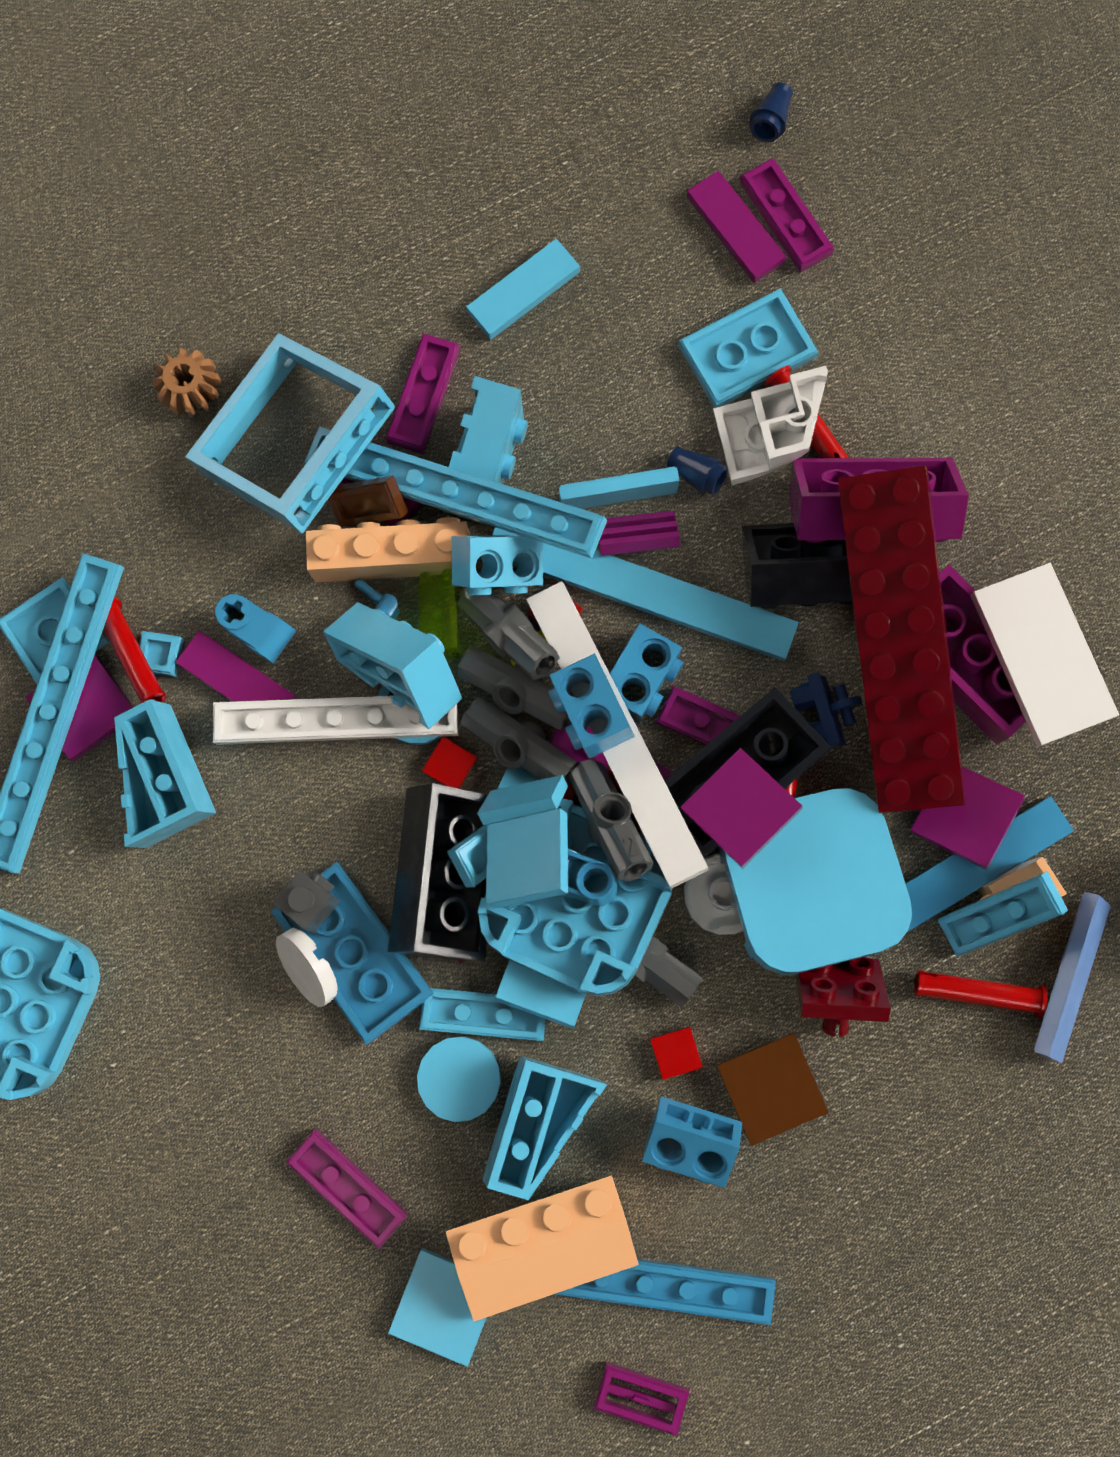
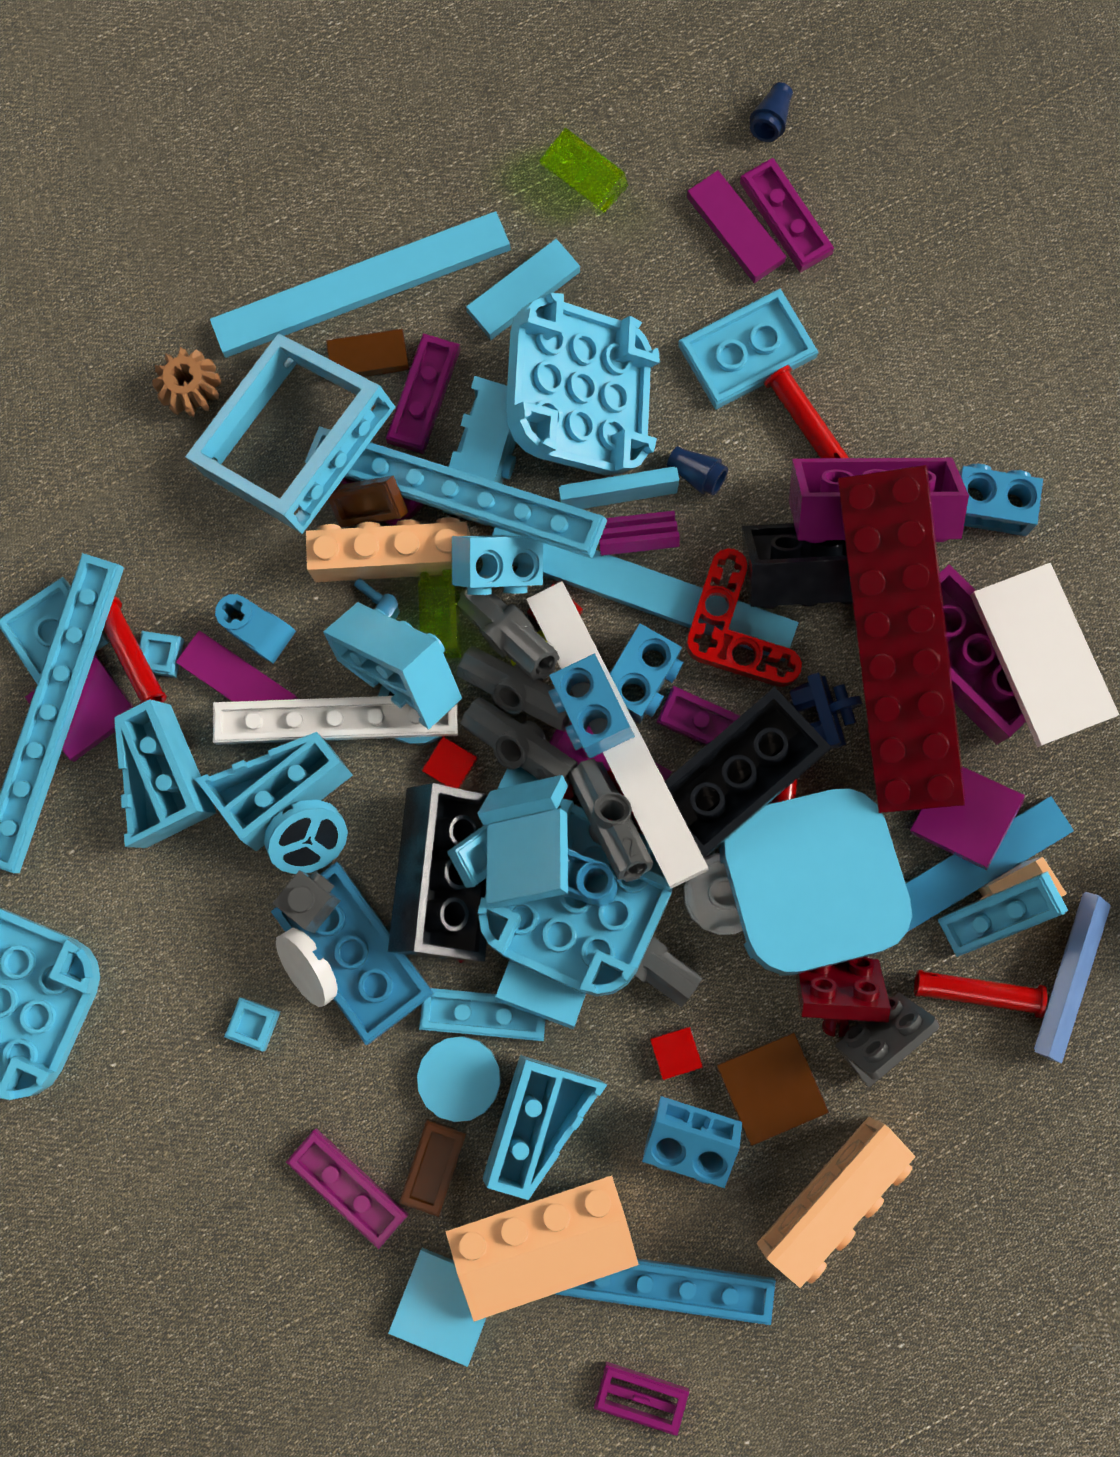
magenta tile [680,748,803,869] -> none
white slope [713,366,828,485] -> none
none -> medium azure wedge [195,732,353,851]
none -> medium azure tile [210,211,511,358]
none -> medium azure tile [224,997,281,1052]
none -> medium azure tile [264,800,348,874]
none -> reddish brown tile [326,329,409,377]
none -> reddish brown tile [399,1119,467,1217]
none -> medium azure tile [506,292,660,476]
none -> clear neon green hinge [539,127,628,213]
none -> red beam [686,548,802,687]
none -> light nougat slope [756,1117,915,1288]
none -> dark grey bracket [835,992,940,1088]
none -> dark azure brick [959,464,1043,536]

